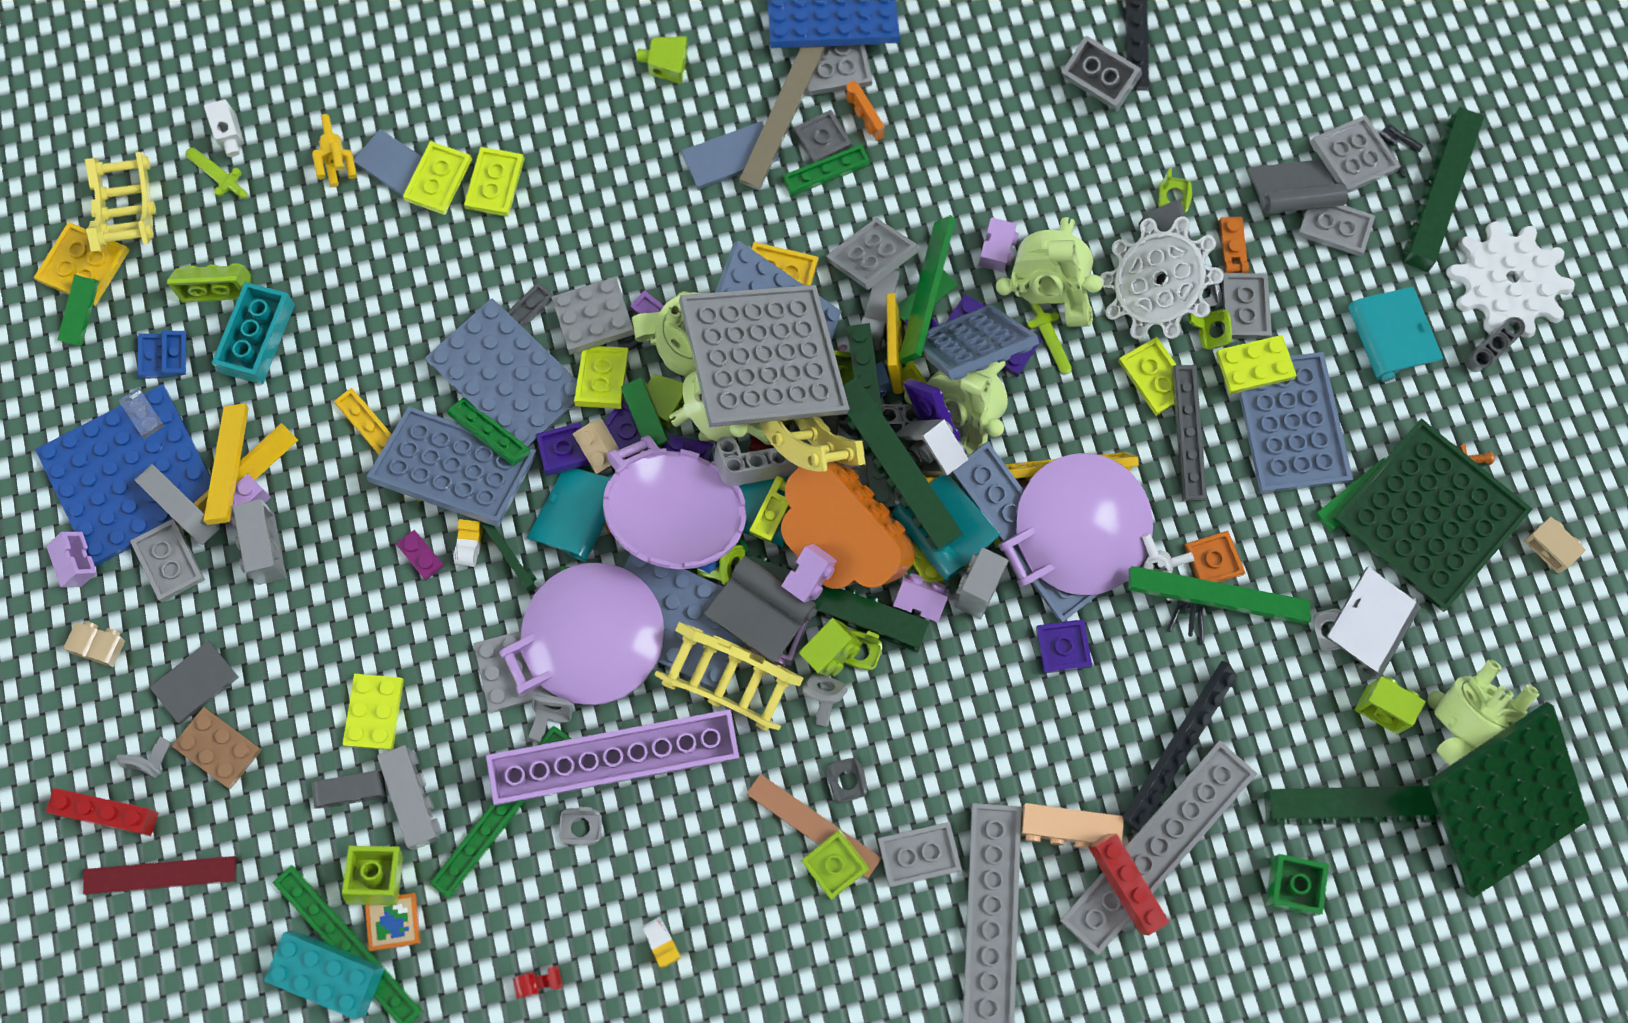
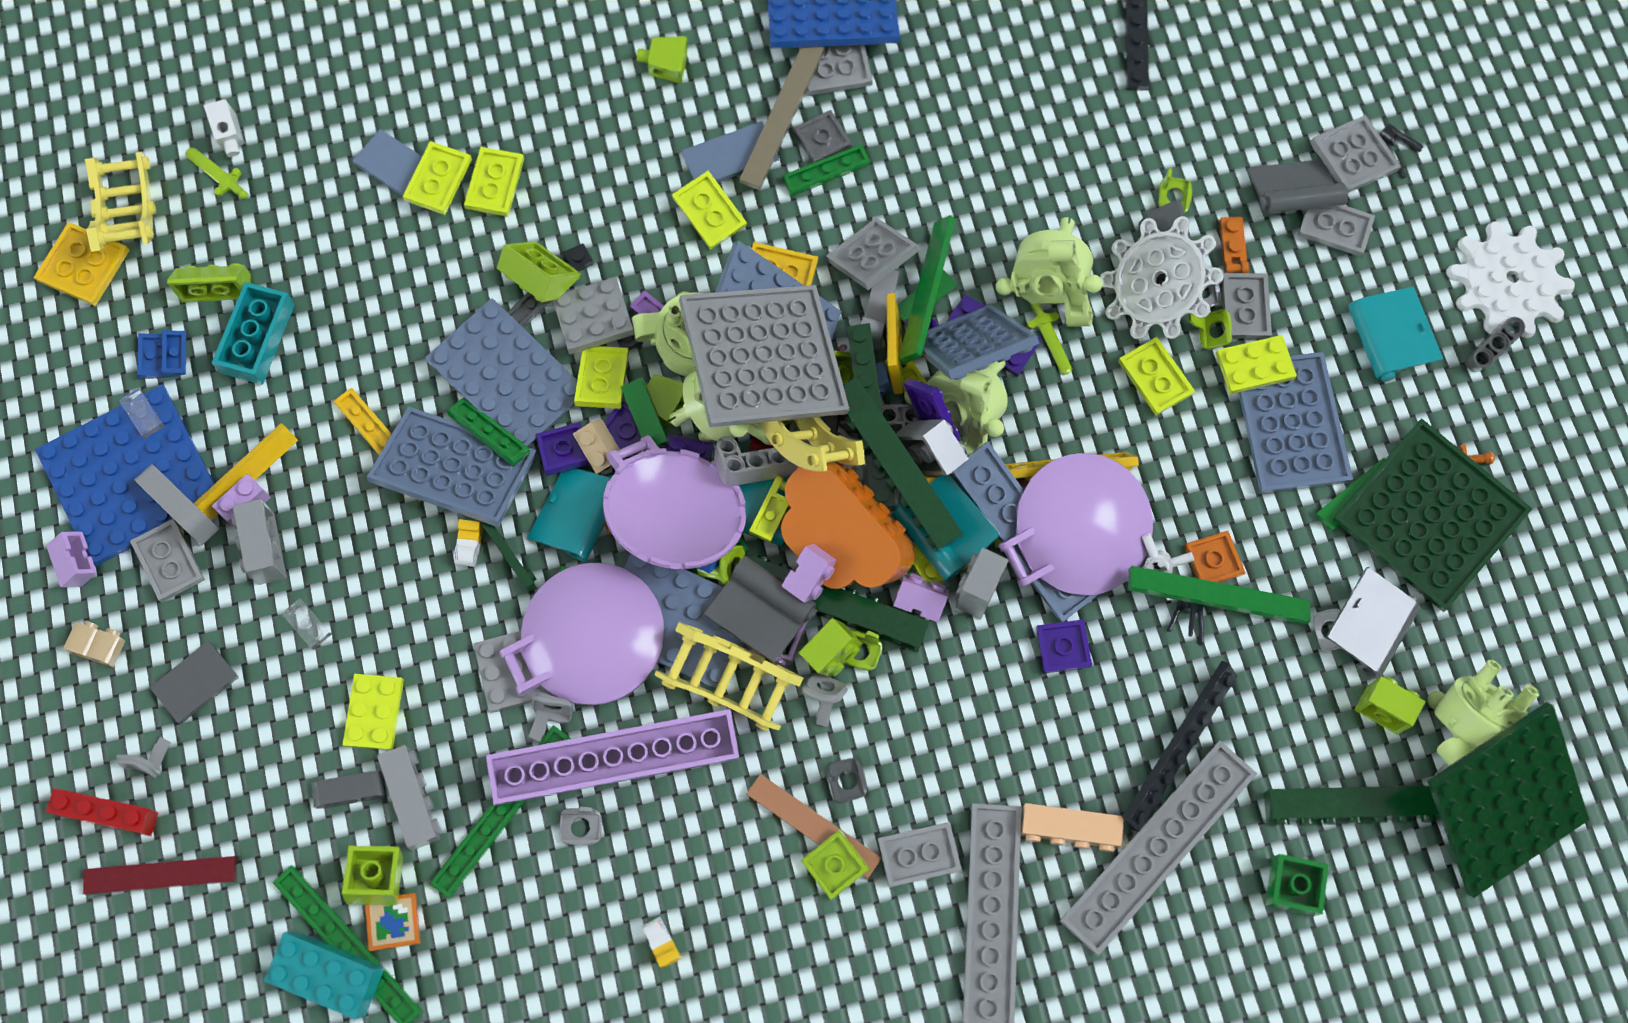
green tile [57,275,99,347] -> none
medium nougat plate [172,707,262,789] -> none
yellow tile [203,403,249,525] -> none
yellow plant [312,114,357,188] -> none
magenta plate [396,529,444,581] -> none
red leg [513,966,563,999] -> none
orange plate [846,81,885,141] -> none
lavender brick [978,217,1019,272] -> none
light grey brick [1061,35,1142,112] -> none
red brick [1088,834,1170,936] -> none
dark grey tile [1172,365,1207,502] -> none
dark green brick [1403,107,1485,272] -> none
tan brick [1524,517,1586,574] -> none
none -> clear plate [281,598,332,650]
none -> lime slope [497,241,581,302]
none -> black plate [563,243,594,272]
none -> neon yellow plate [672,171,747,250]

